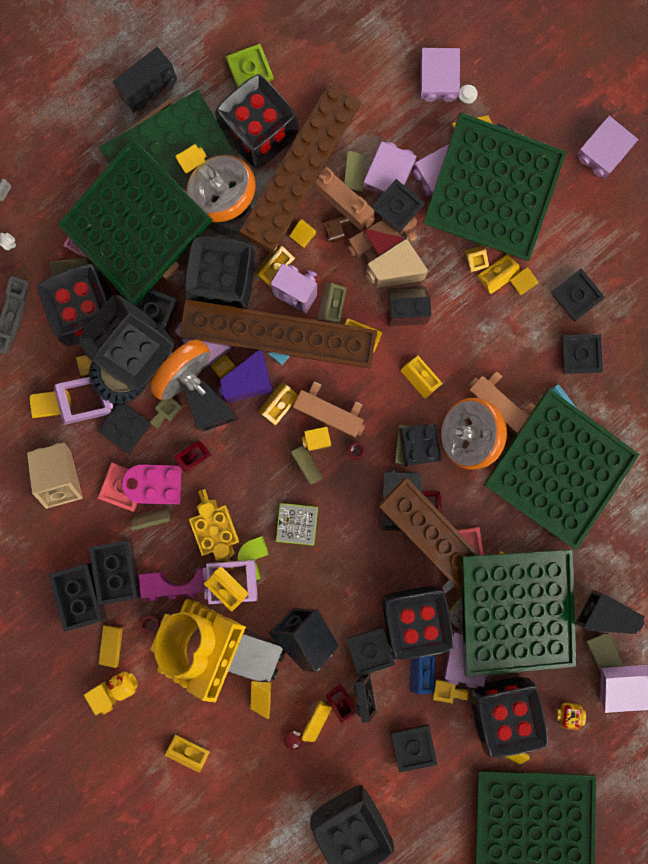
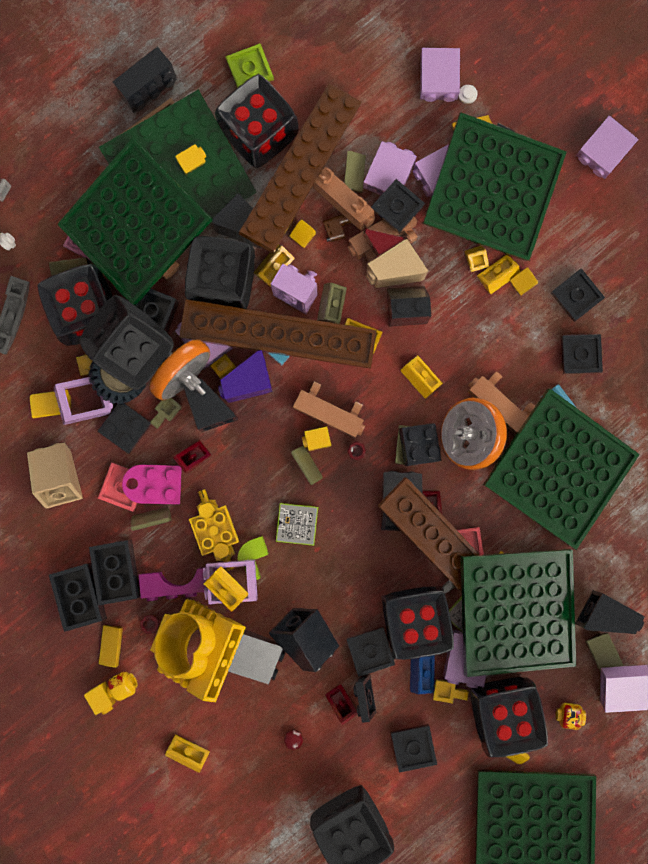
flat silver wheel [186,155,256,223] -> none
yellow slope [251,681,271,719] -> none
yellow slope [258,382,299,425] -> none
yellow slope [301,701,332,742] -> none

